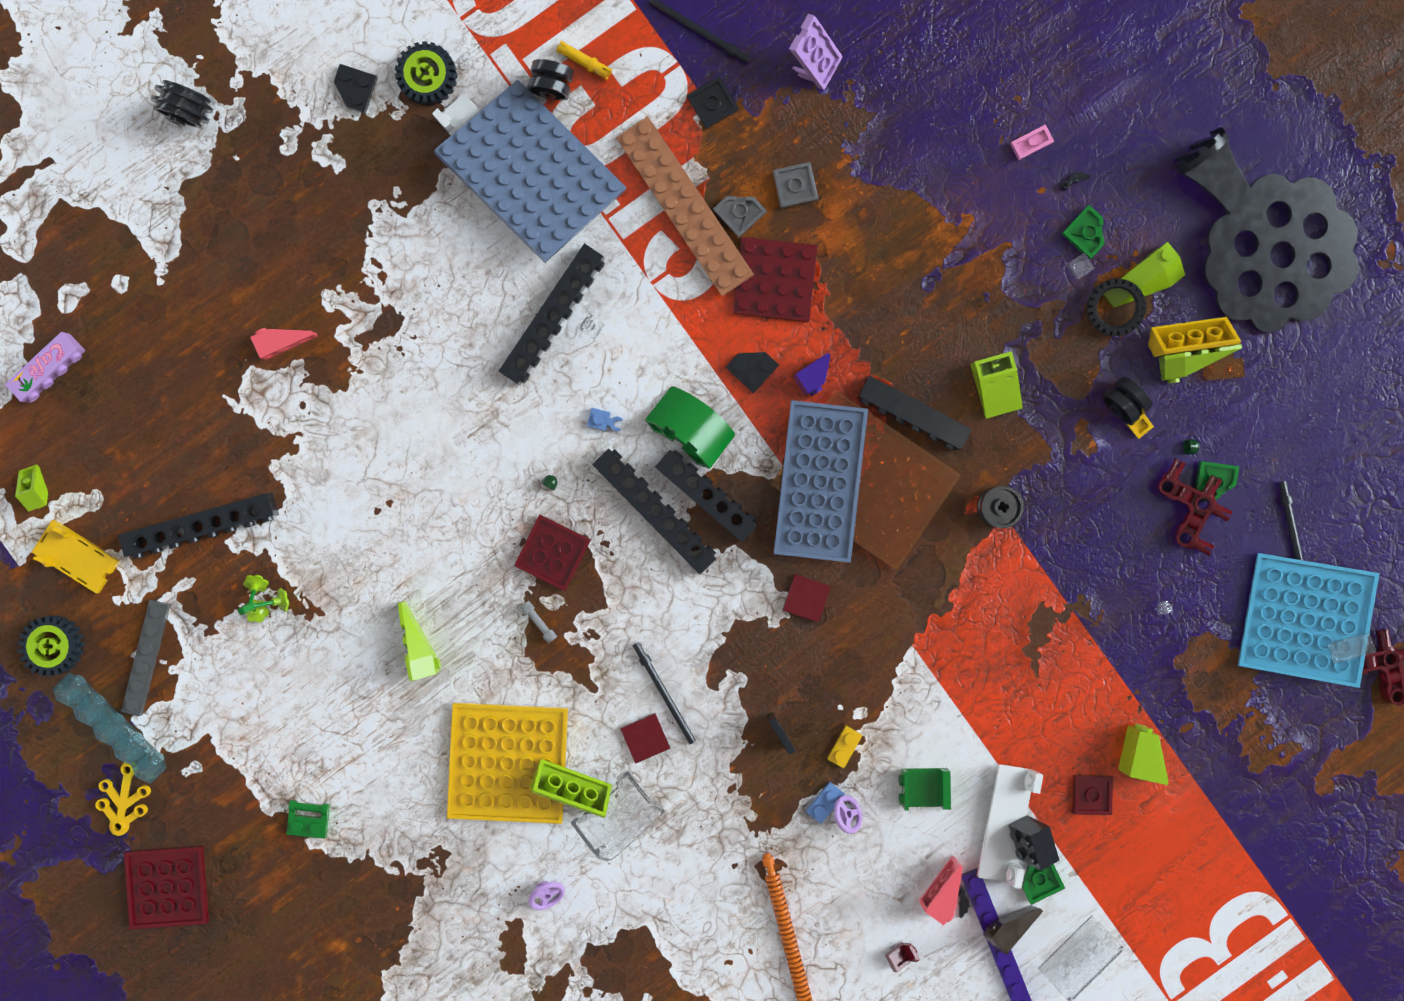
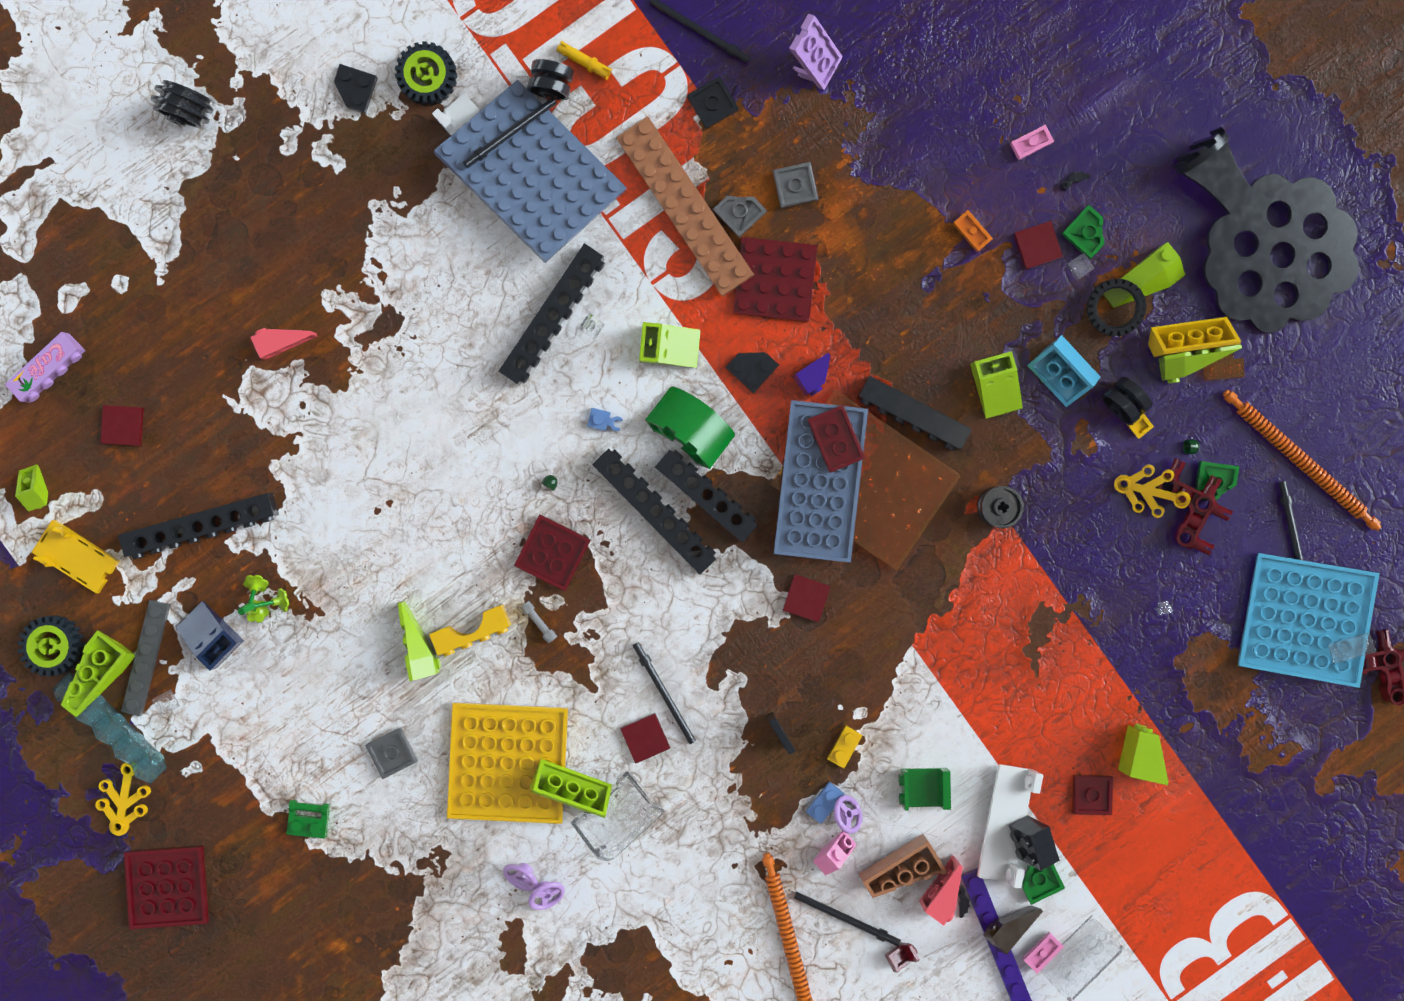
none -> lime wedge [61,630,135,717]
none -> dark red tile [101,405,144,446]
none -> clear plate [152,690,180,716]
none -> slope [176,601,244,671]
none -> flat silver plate [365,727,418,779]
none -> yellow arch [429,604,512,657]
none -> black bar [463,98,557,168]
none -> lavender piece [503,863,538,891]
none -> slope [639,322,700,368]
none -> black bar [794,891,901,947]
none -> dark red tile [807,405,865,473]
none -> bright pink slope [813,831,857,876]
none -> nougat wedge [859,834,948,898]
none -> orange plate [952,210,993,252]
none -> dark red tile [1014,221,1063,270]
none -> bright pink plate [1022,931,1064,974]
none -> medium azure slope [1027,335,1100,407]
none -> yellow plant [1114,464,1191,518]
none -> orange hose [1222,389,1382,531]

